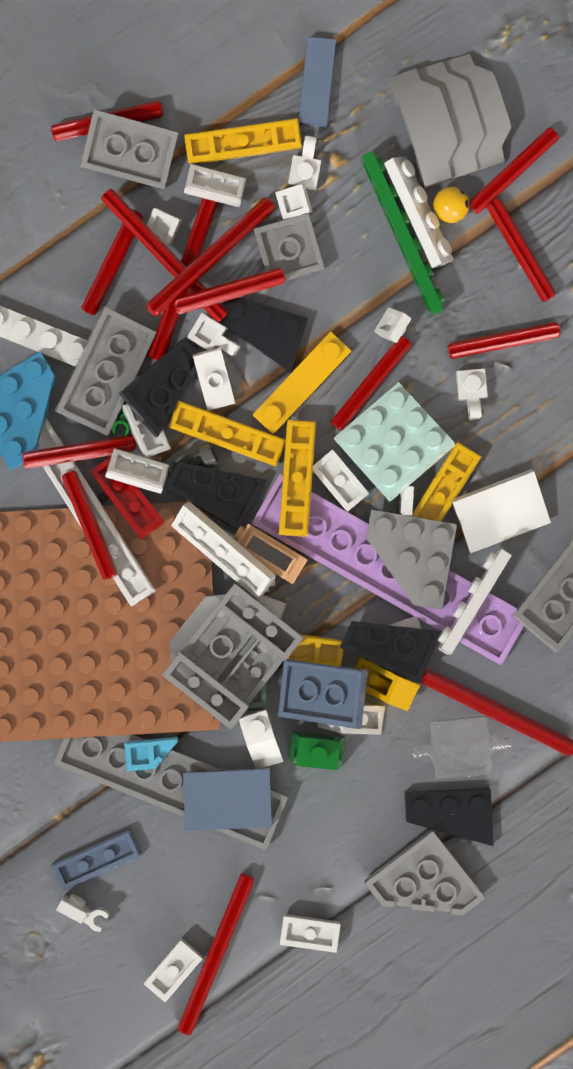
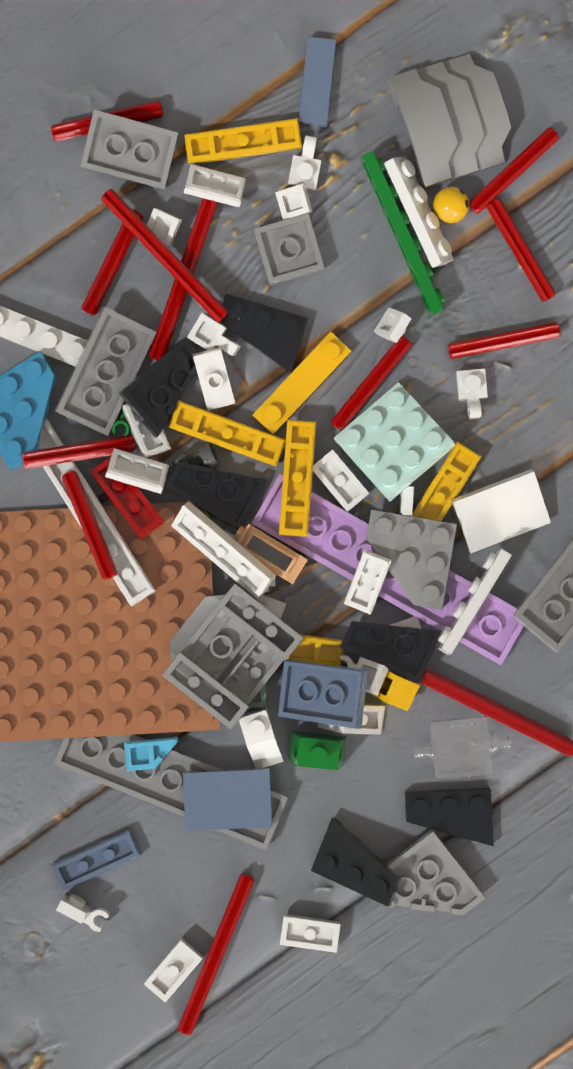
red axle [146,197,275,317] -> none
red axle [174,268,285,314] -> none
none -> black wing [311,817,401,907]
none -> white plate [340,655,389,696]
none -> white plate [344,549,392,615]

